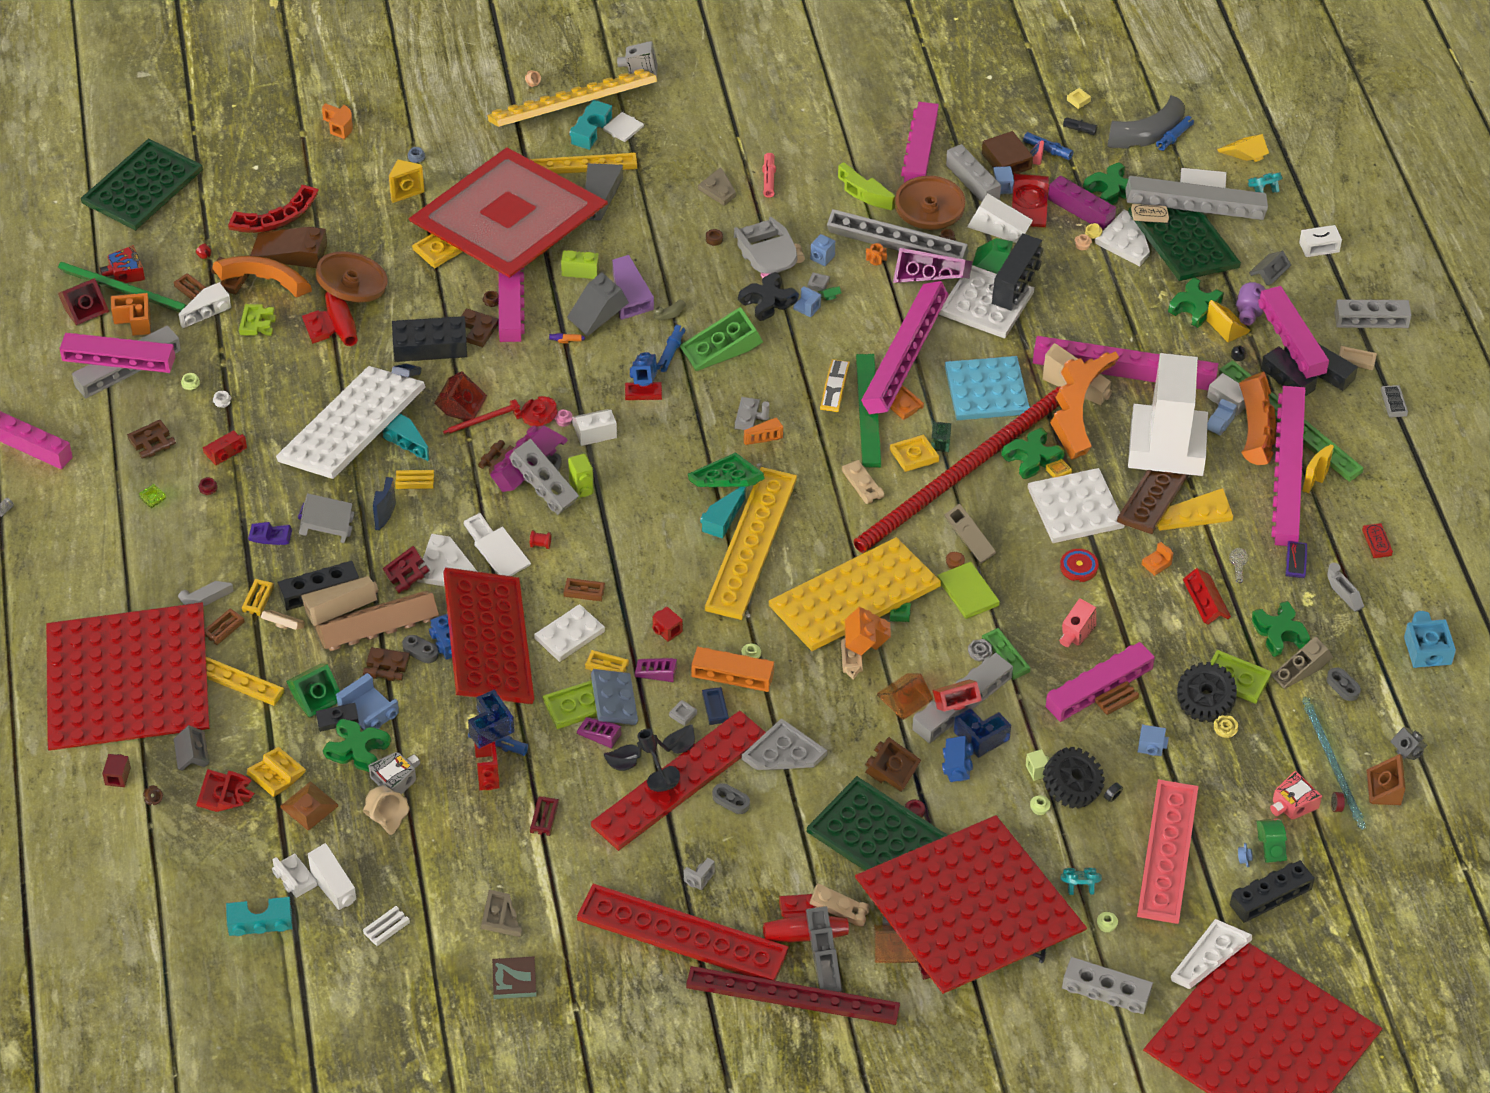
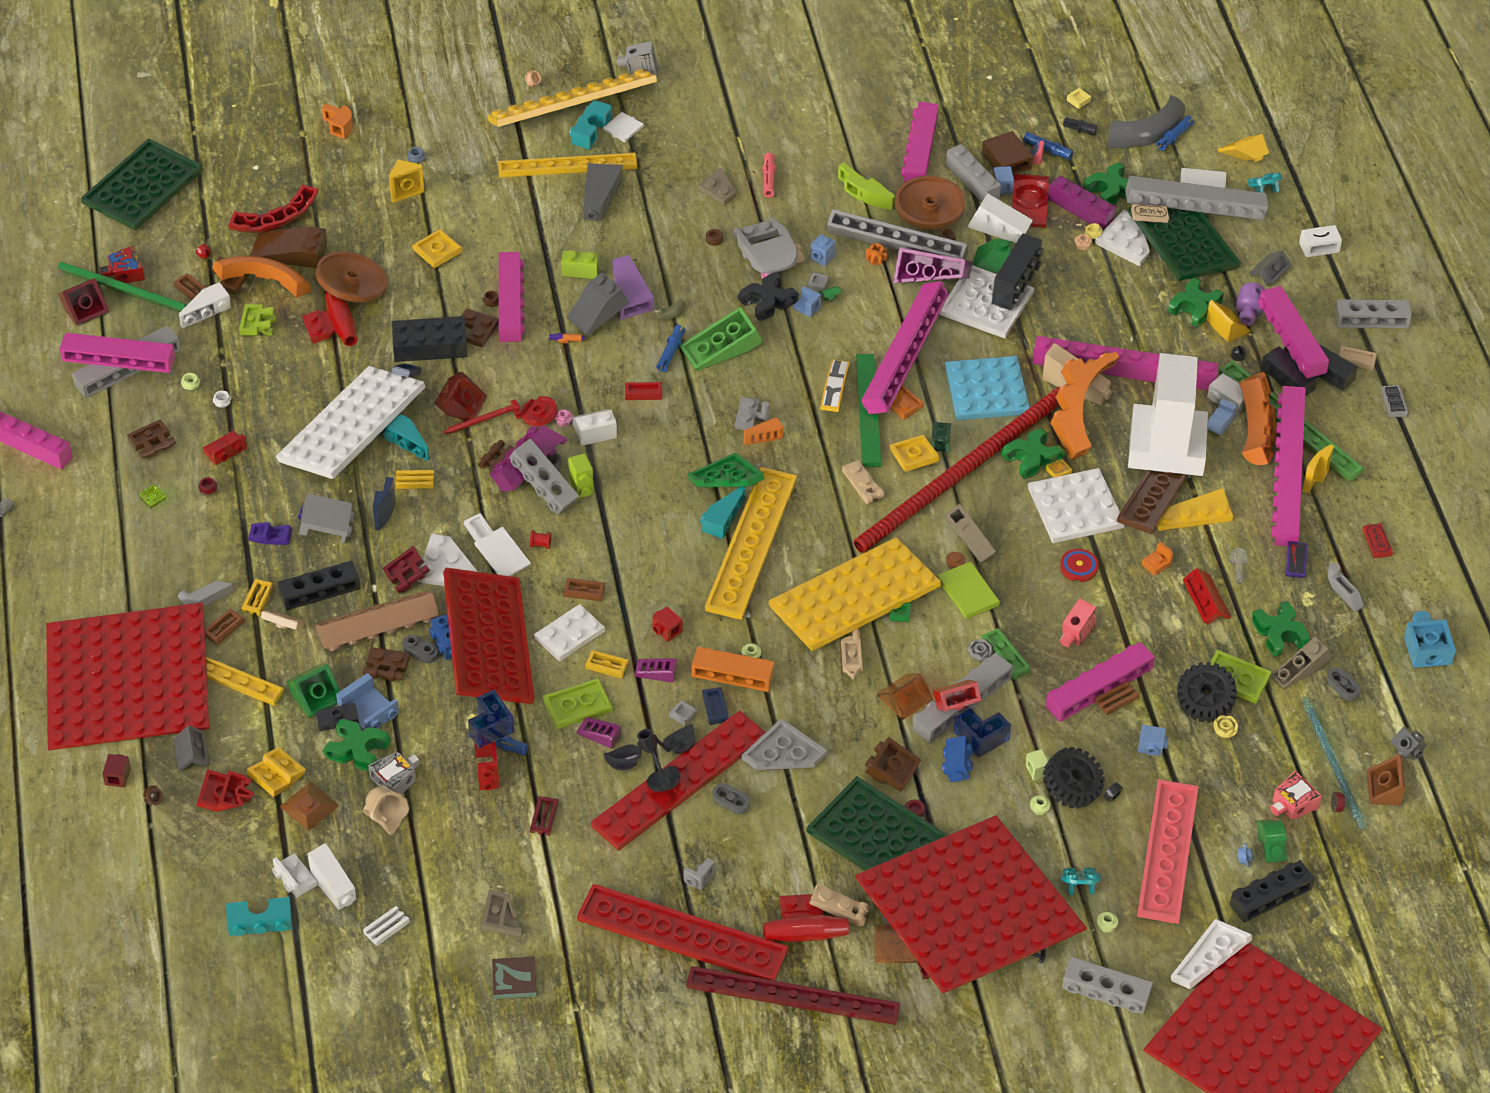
orange brick [111,293,151,336] -> none
tan slope [301,576,378,626] -> none
baseplate [409,147,608,278] -> none
sand blue plate [591,669,638,725] -> none
blue brick [630,352,658,386] -> none
dark grey slope [806,906,842,992] -> none
orange brick [845,606,891,656] -> none

